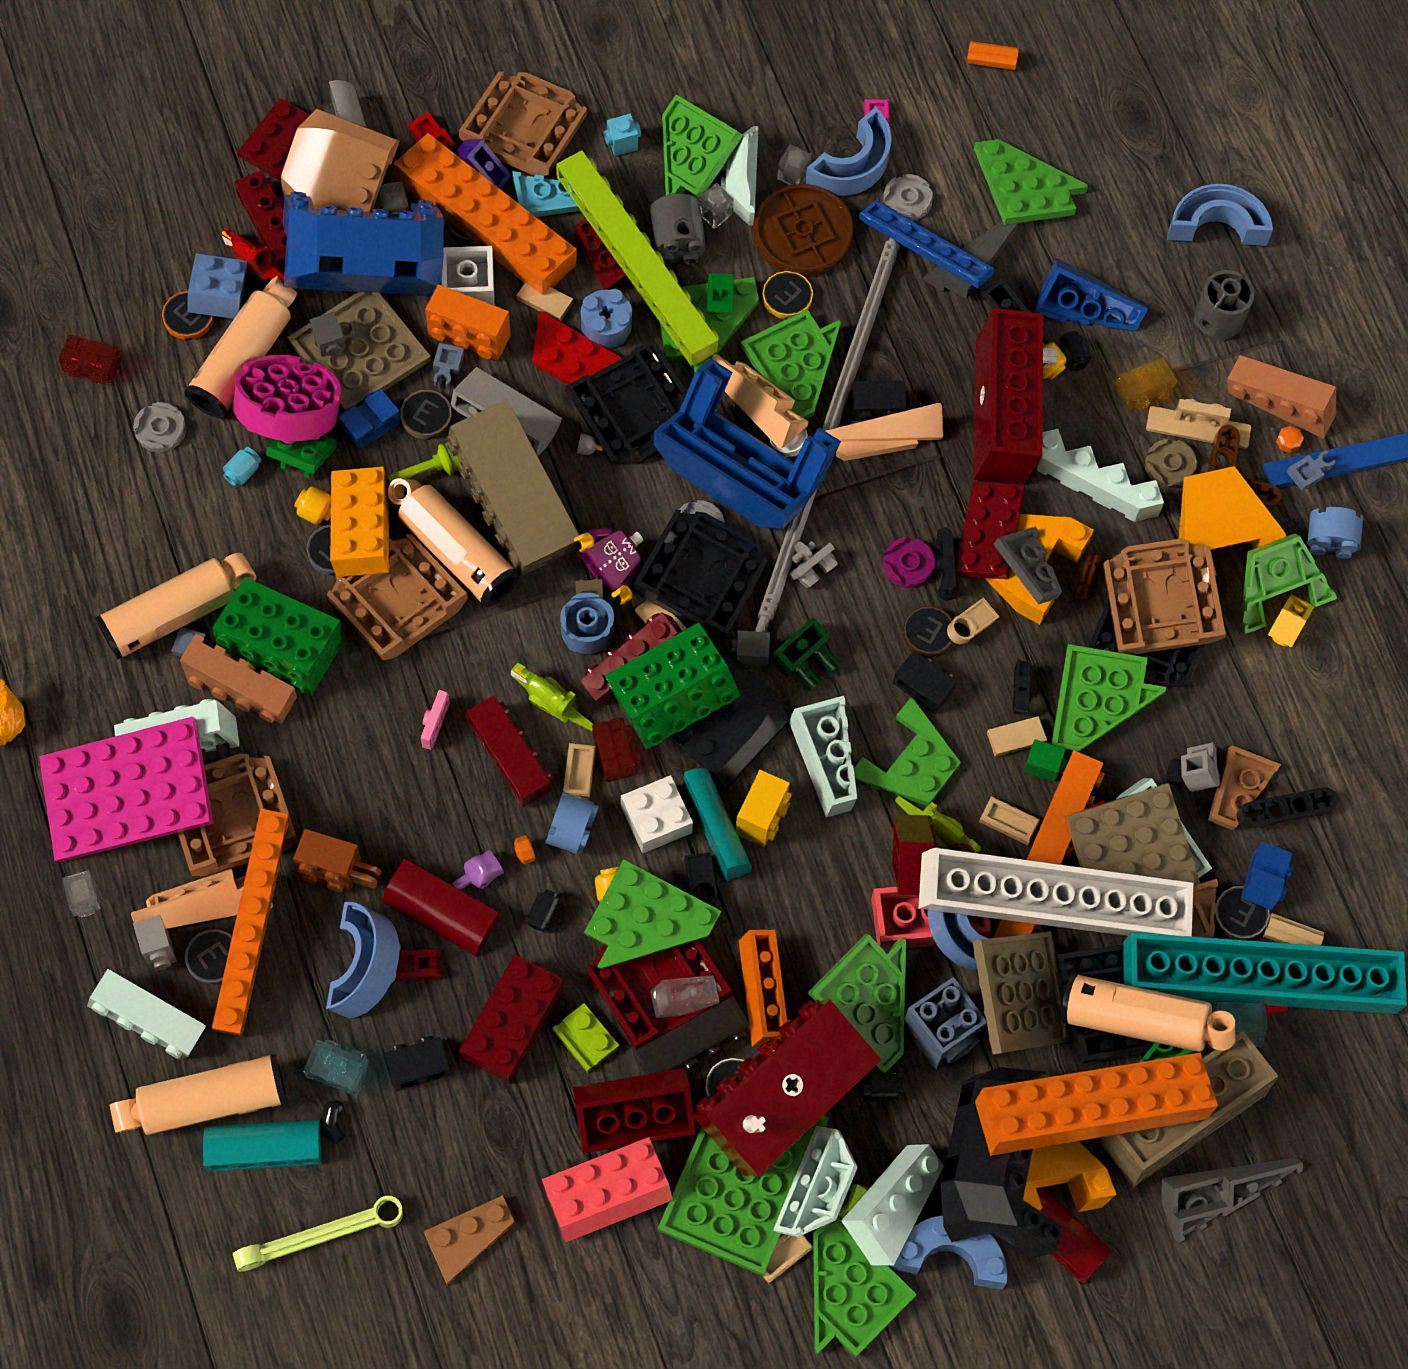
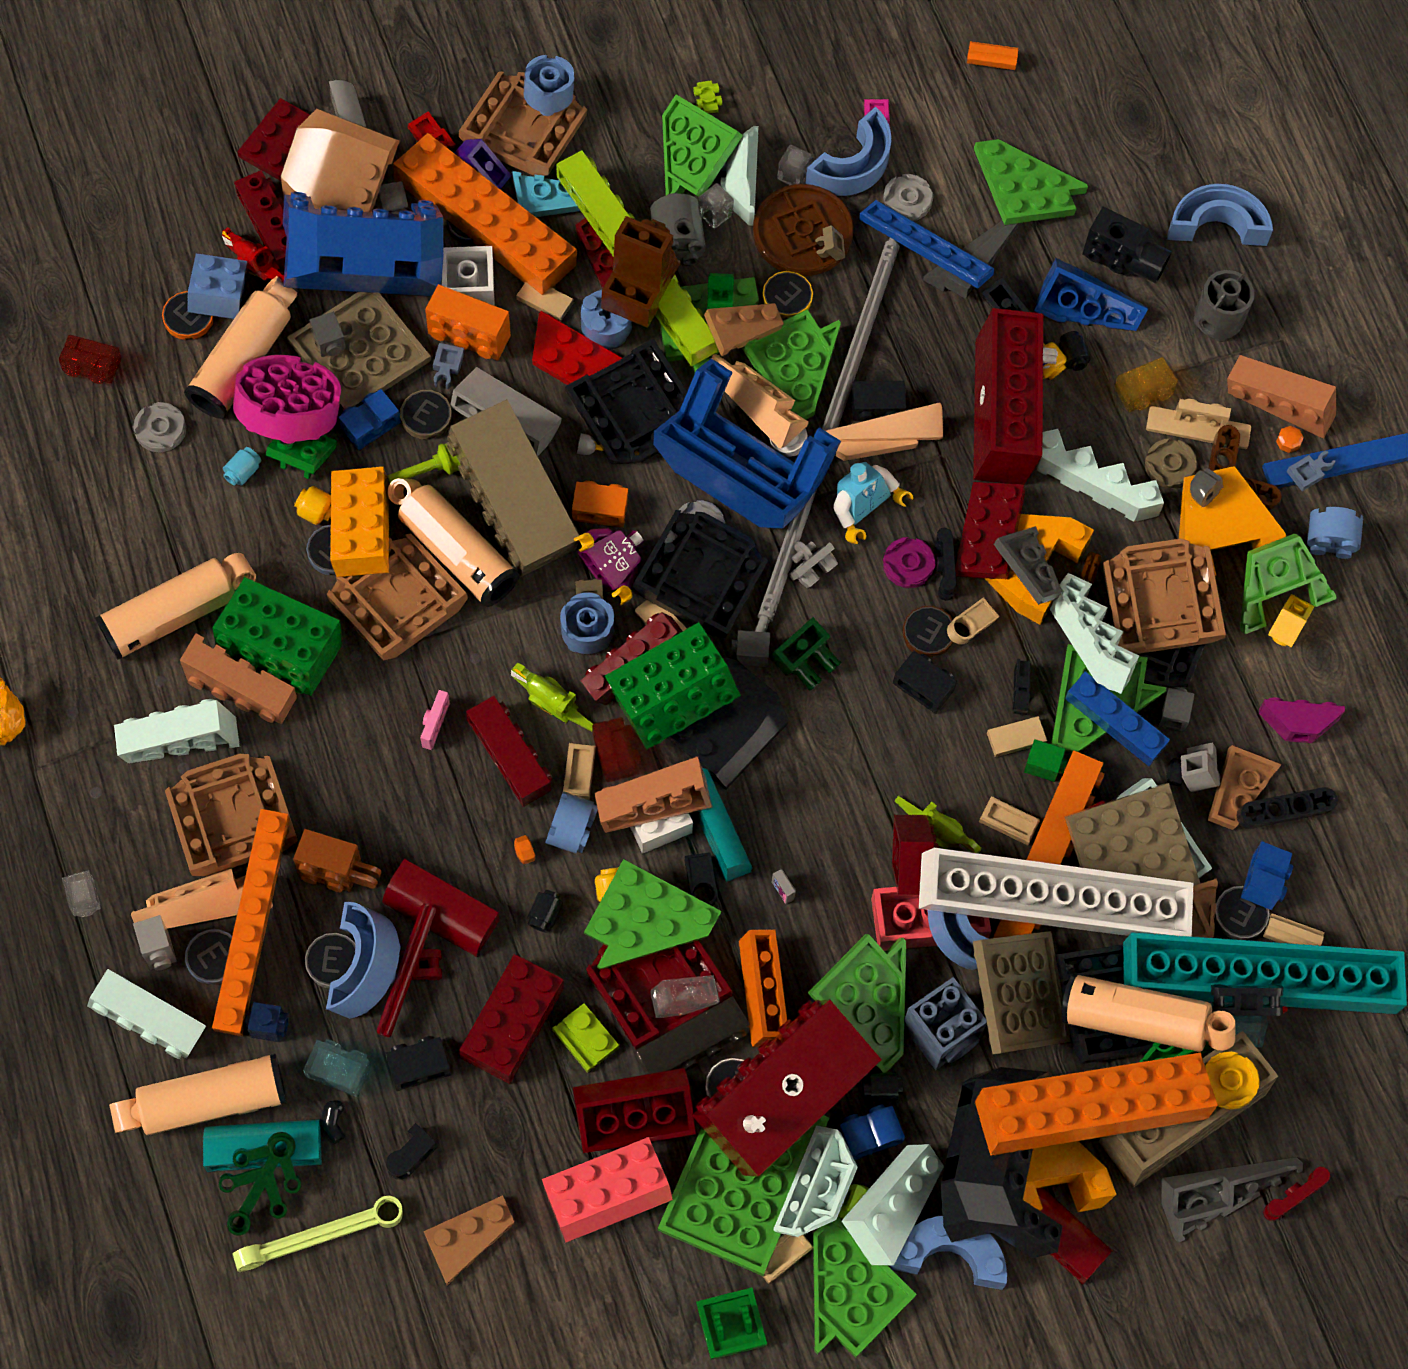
dark pink plate [39,717,213,863] -> none
sand blue plate [171,627,207,657] -> none
medium lavender piece [451,850,504,890] -> none
medium azure brick [604,114,641,156] -> none
yellow brick [736,770,792,847] -> none
light aqua wedge [789,696,857,818] -> none
bright green wing [854,698,961,806] -> none
none -> dark green plant [219,1132,301,1236]
none -> dark blue brick [245,1002,289,1042]
none -> black tile [305,933,355,989]
none -> dark red axle [377,904,436,1037]
none -> black leg [386,1123,437,1180]
none -> medium blue brick [523,55,574,116]
none -> orange brick [572,481,628,528]
none -> nougat wedge [595,757,712,833]
none -> reddish brown brick [601,216,680,328]
none -> lime piece [693,81,722,114]
none -> green plate [696,1287,767,1360]
none -> medium nougat wing [704,303,784,356]
none -> light grey tile [772,869,796,904]
none -> dark tan tile [815,225,845,261]
none -> torso [834,462,913,545]
none -> blue brick [838,1104,905,1160]
none -> light aqua brick [1050,573,1139,694]
none -> blue brick [1065,671,1170,767]
none -> black brick [1082,206,1172,284]
none -> dark grey brick [1158,687,1194,732]
none -> dark grey piece [1190,468,1223,507]
none -> yellow tile [1205,1051,1260,1110]
none -> black plate [1211,984,1284,1016]
none -> magenta slope [1259,697,1345,743]
none -> dark red plate [1263,1167,1330,1221]

